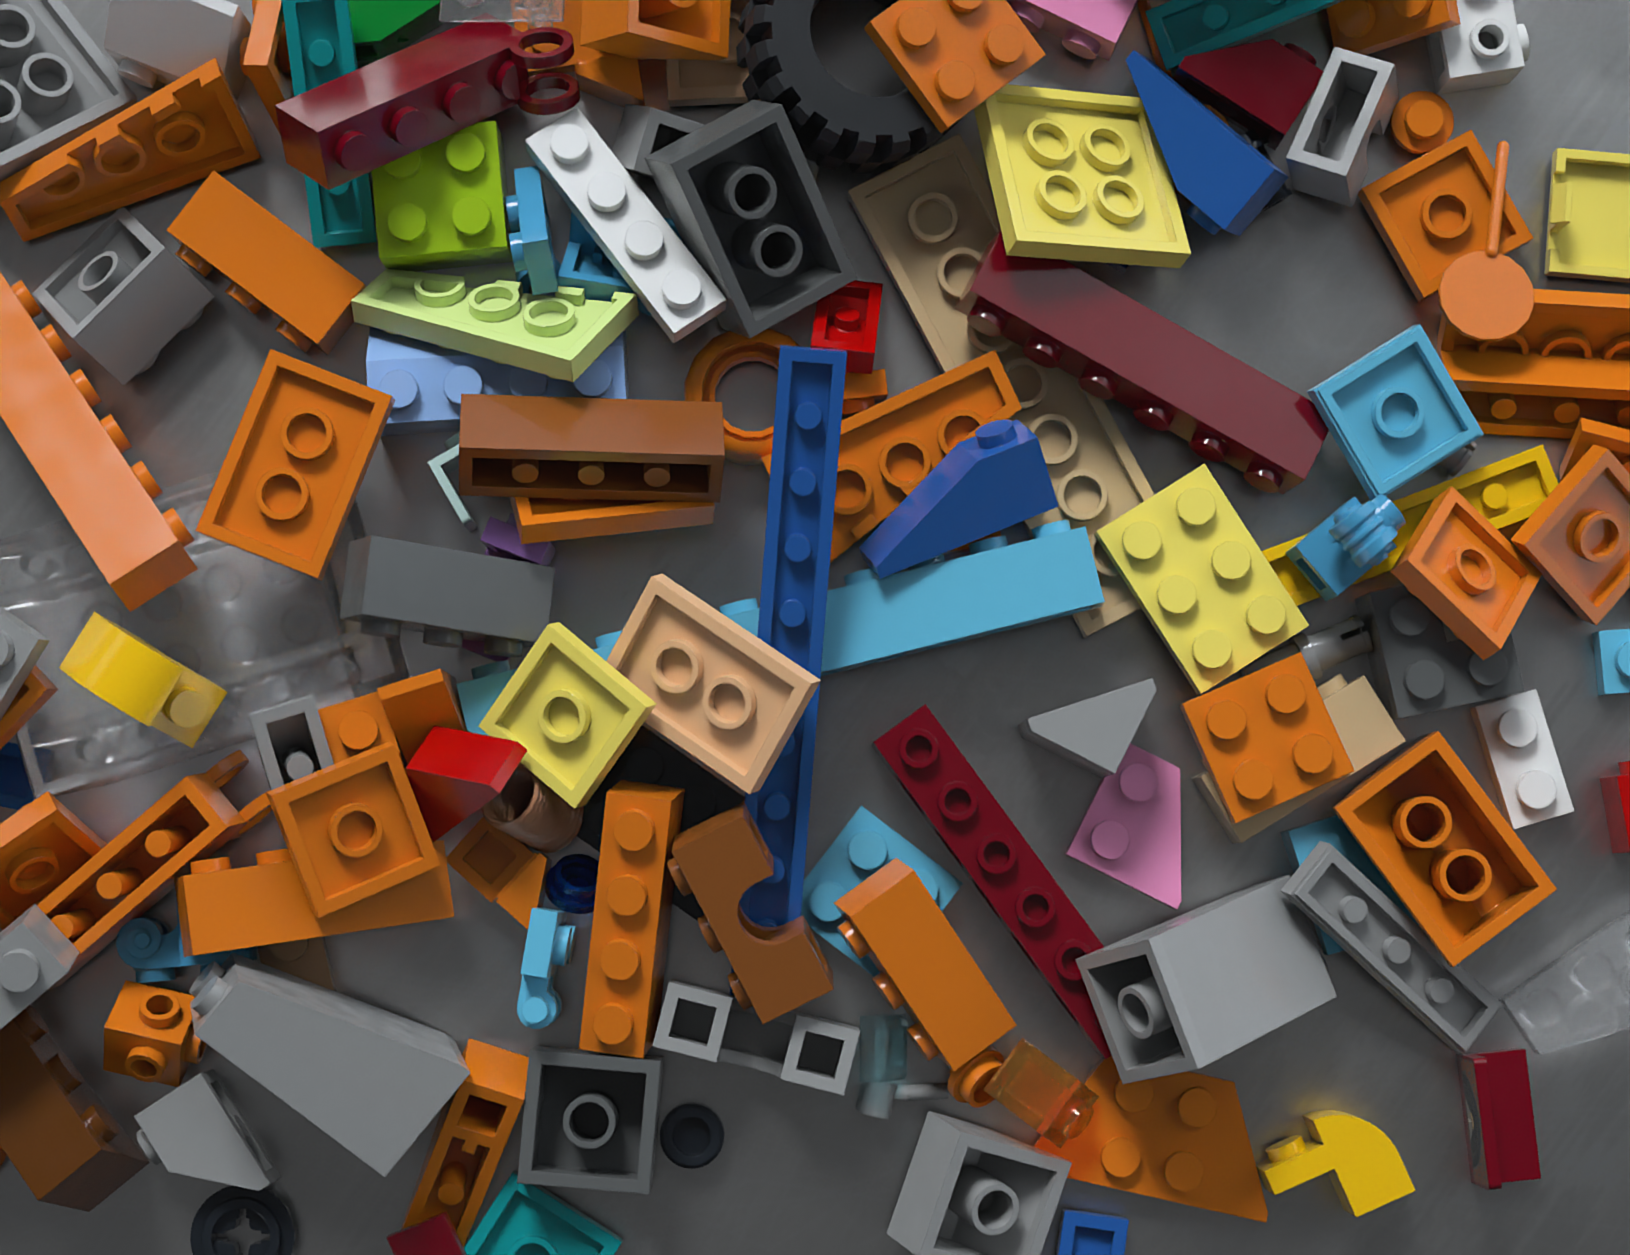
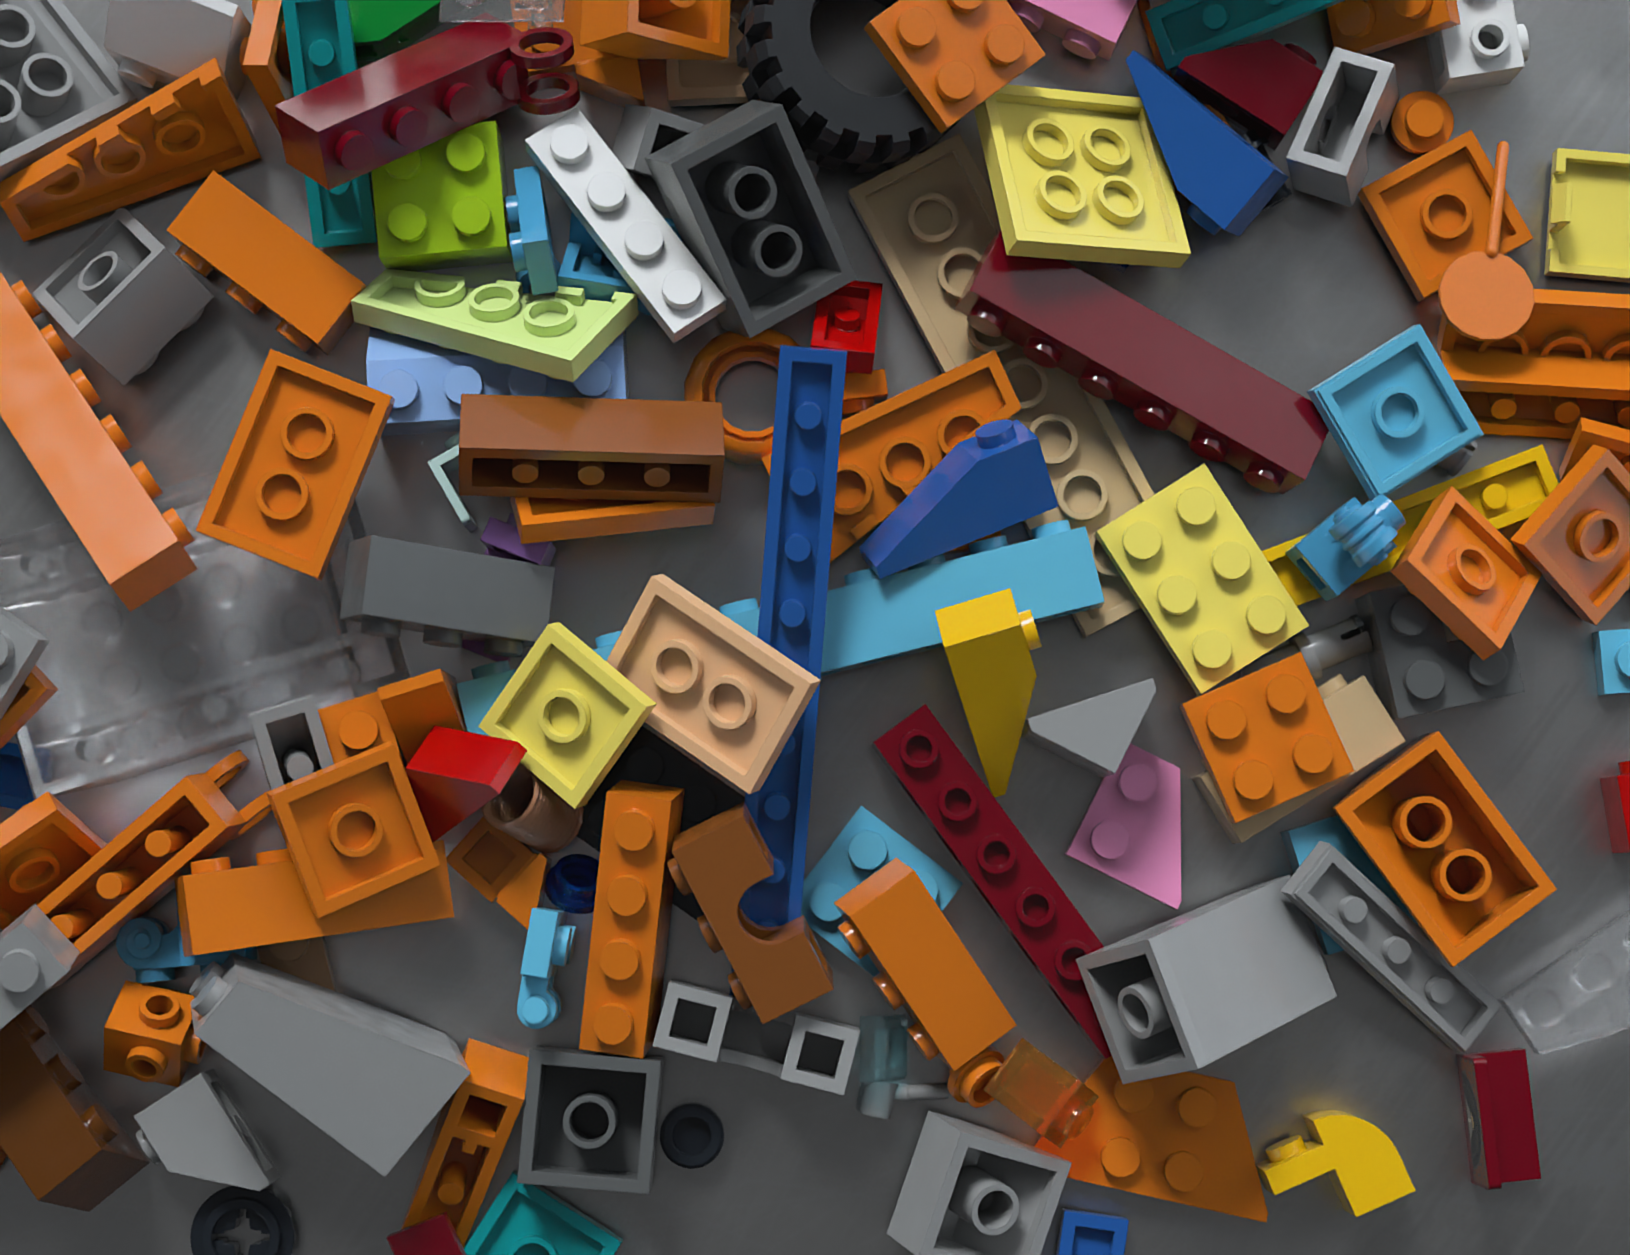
yellow brick [59,611,228,748] -> none
white plate [1470,689,1574,829] -> none
none -> yellow slope [935,588,1042,798]

